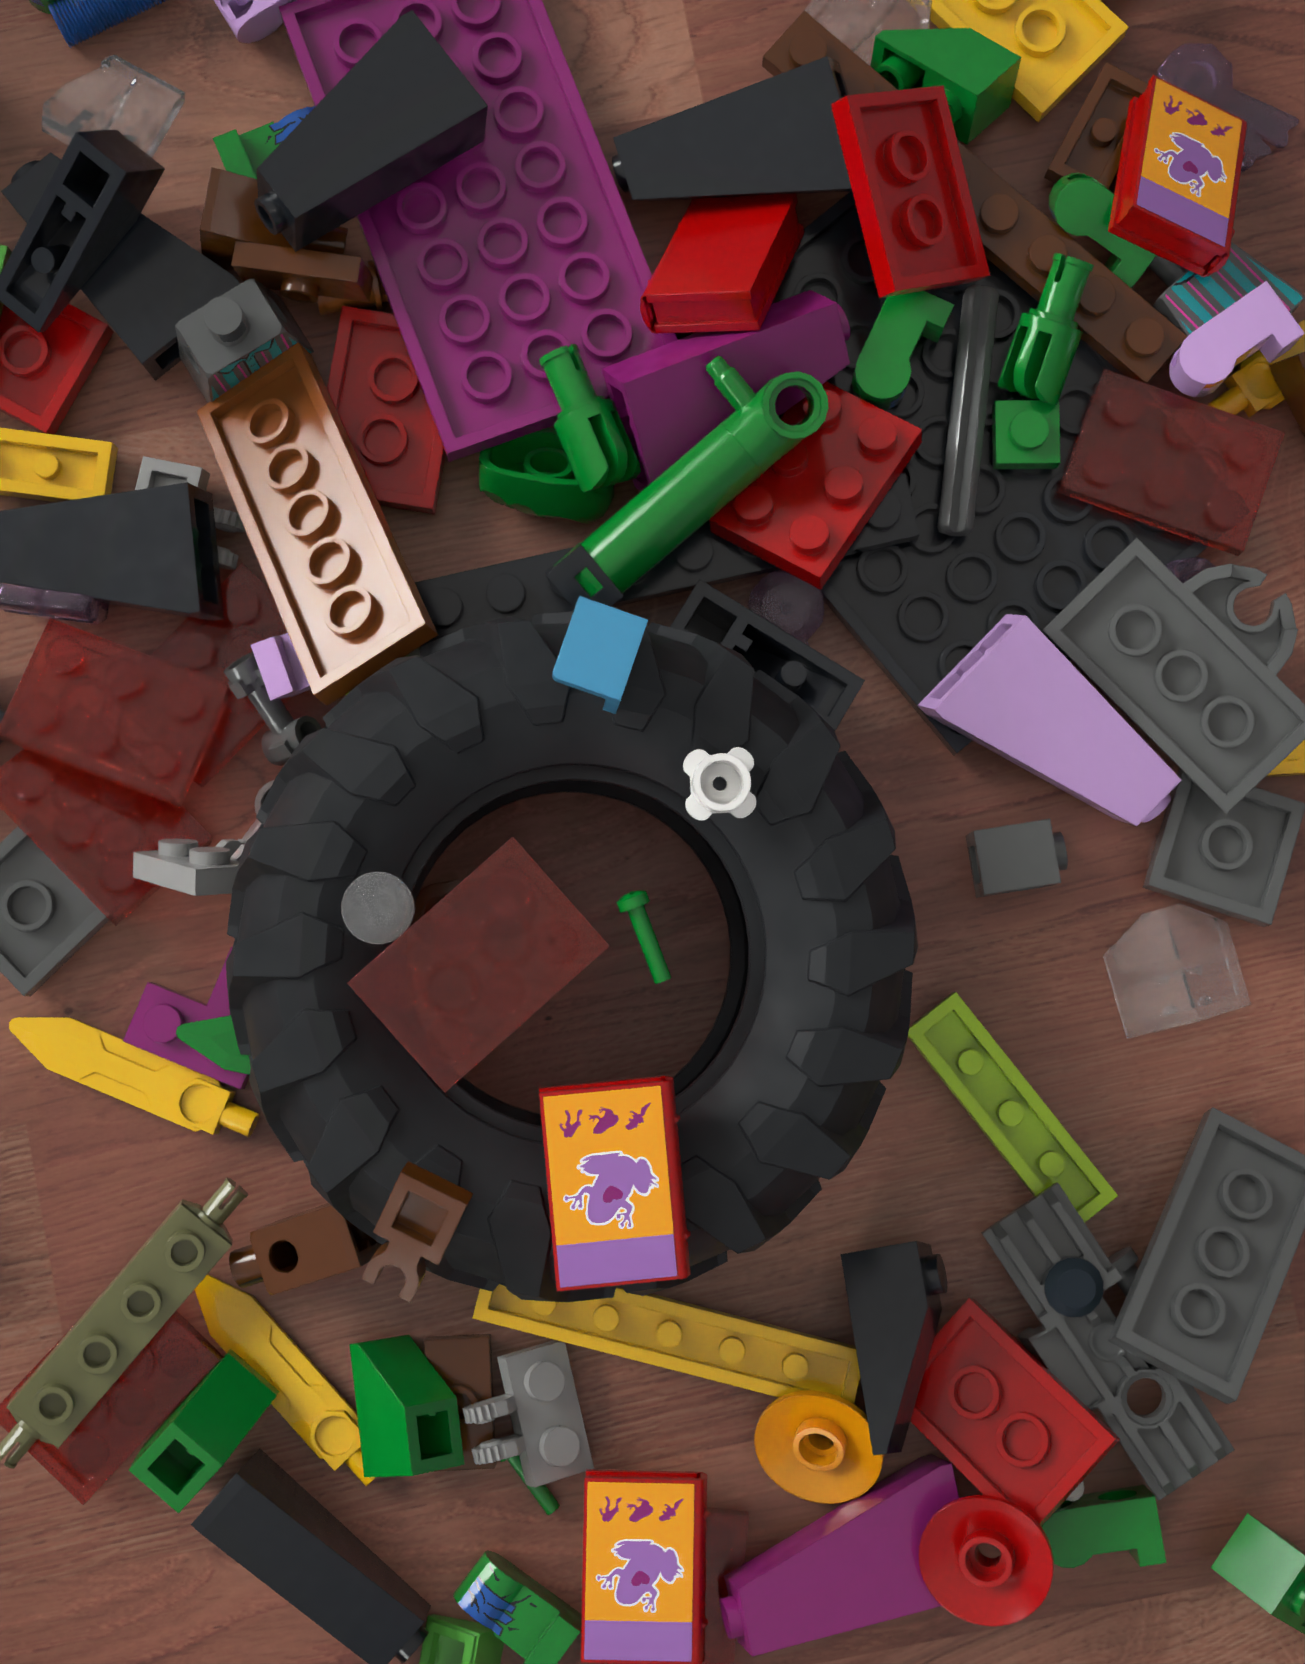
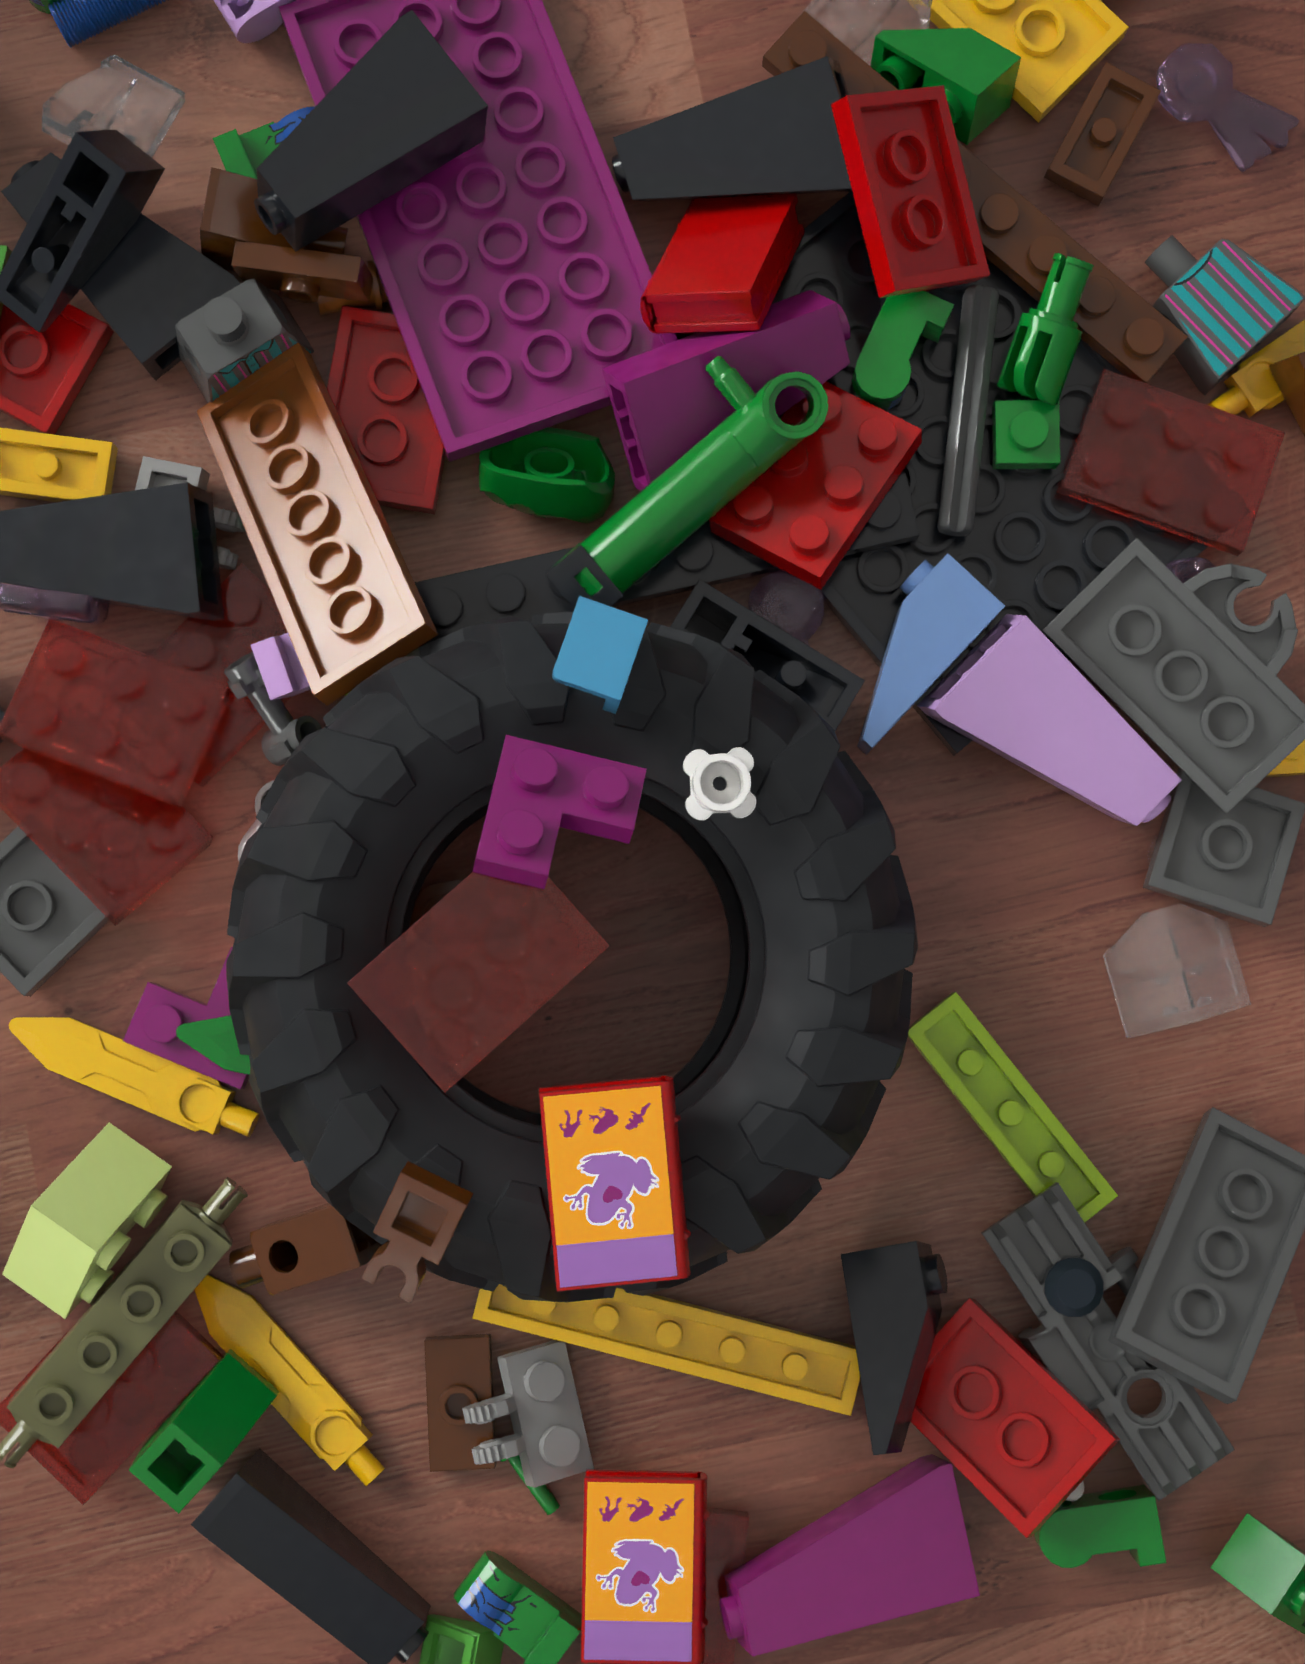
light grey hinge [133,838,247,896] -> none
clear piece [341,872,415,944] -> none
green slope [349,1335,465,1477] -> none
green arm [539,344,641,492] -> none
green piece [616,890,671,984] -> none
light orange dish [754,1390,884,1504] -> none
red dish [918,1495,1054,1626] -> none
dark grey brick [965,819,1068,898] -> none
green leg [1048,173,1157,288] -> none
piece [1108,75,1247,277] -> none
lavender leg [1169,281,1305,397] -> none
none -> yellowish green brick [2,1122,172,1319]
none -> magenta plate [472,735,647,889]
none -> medium blue slope [857,553,1005,755]

